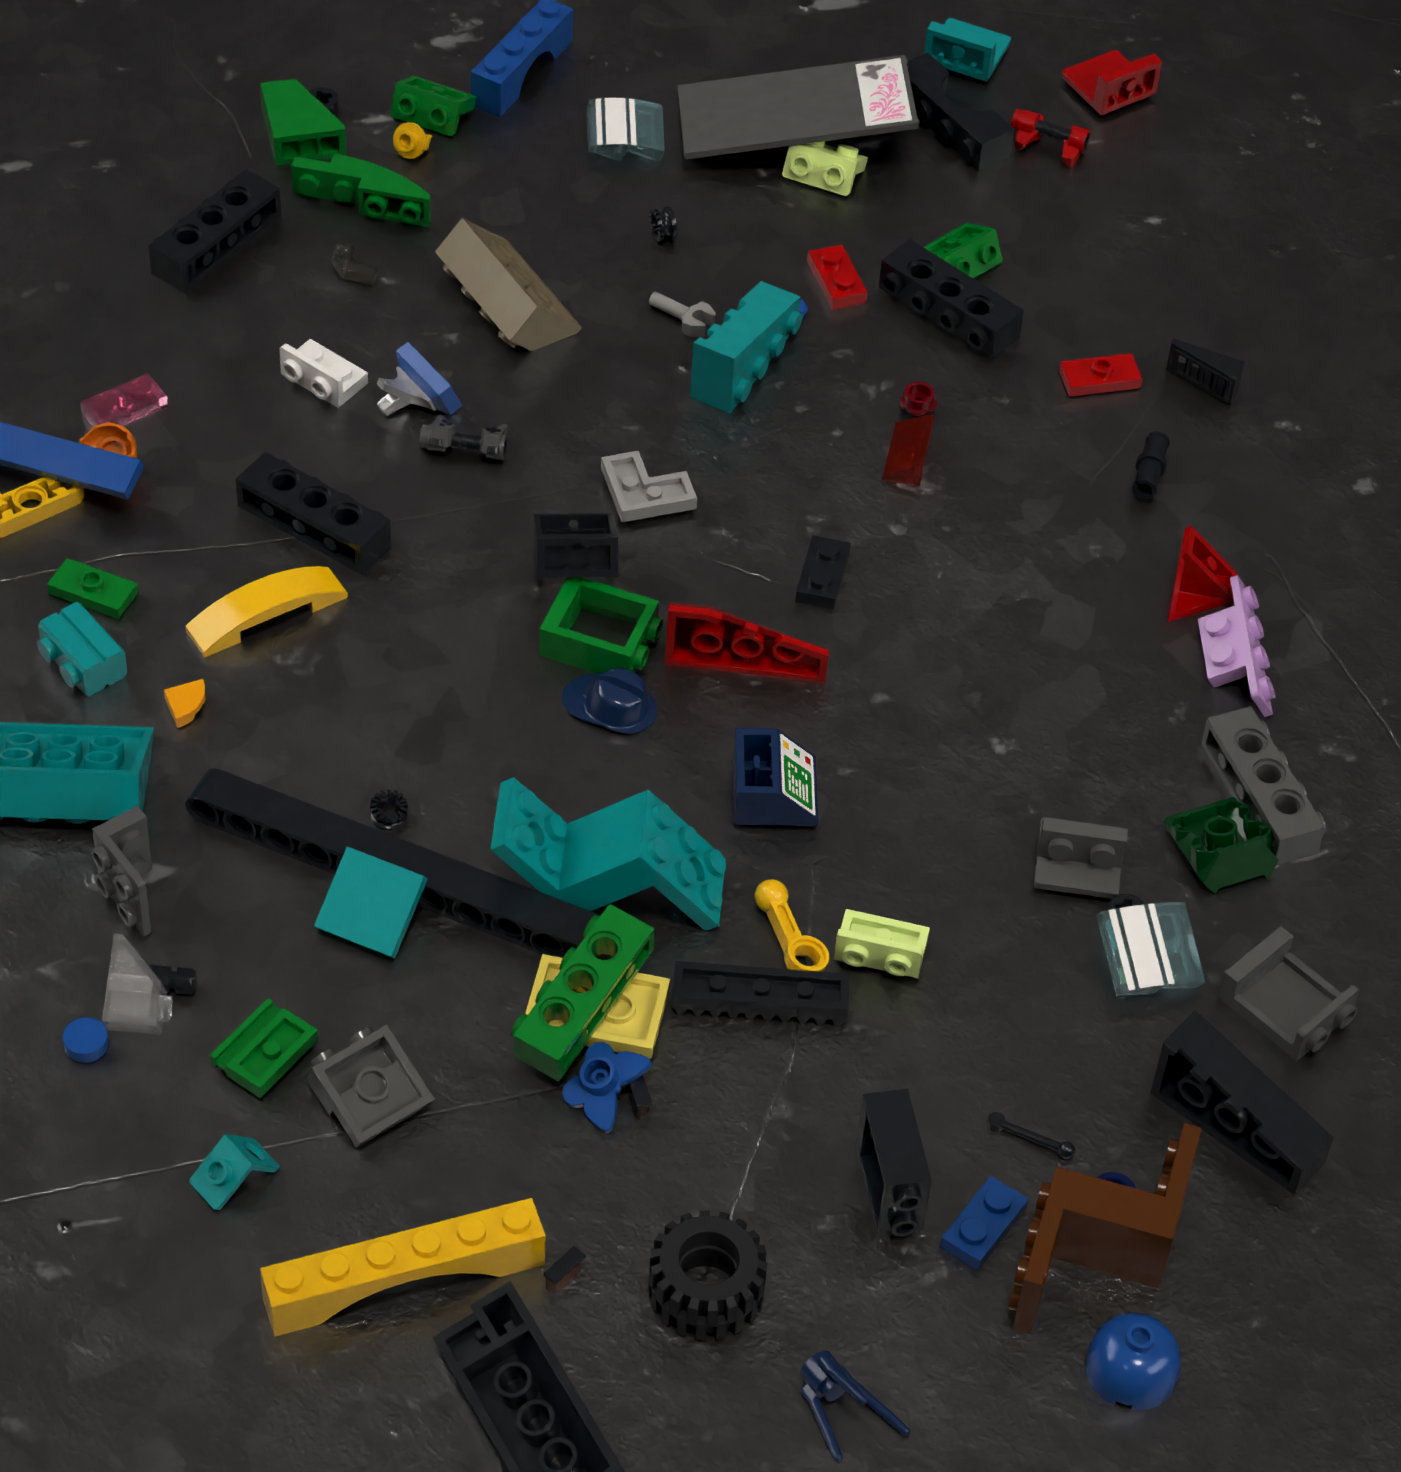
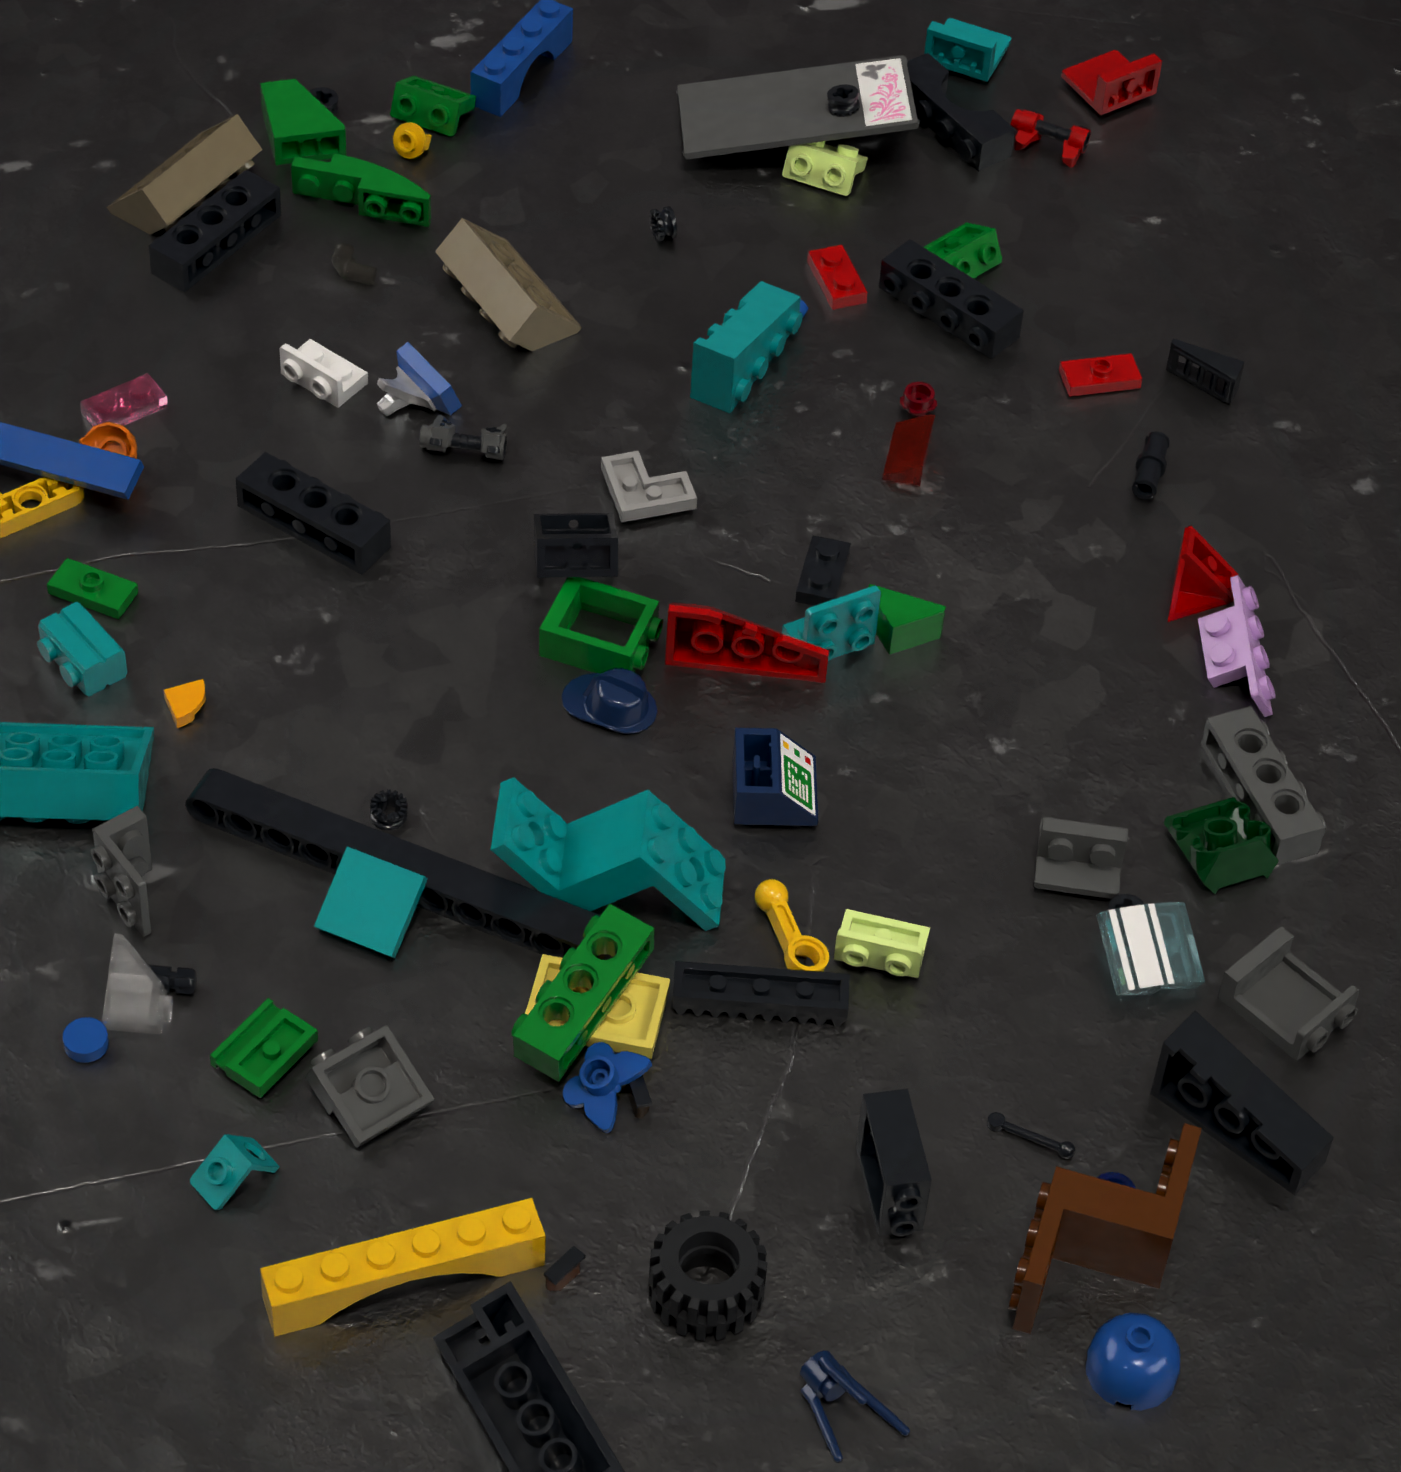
yellow slope [185,566,348,658] -> none
clear light blue slope [587,98,665,162] -> none
light grey bar [649,291,716,337] -> none
blue plate [940,1176,1029,1271] -> none
none -> dark tan slope [106,114,263,234]
none -> teal bracket [782,585,881,661]
none -> black bush [827,84,860,117]
none -> green slope [868,584,946,655]

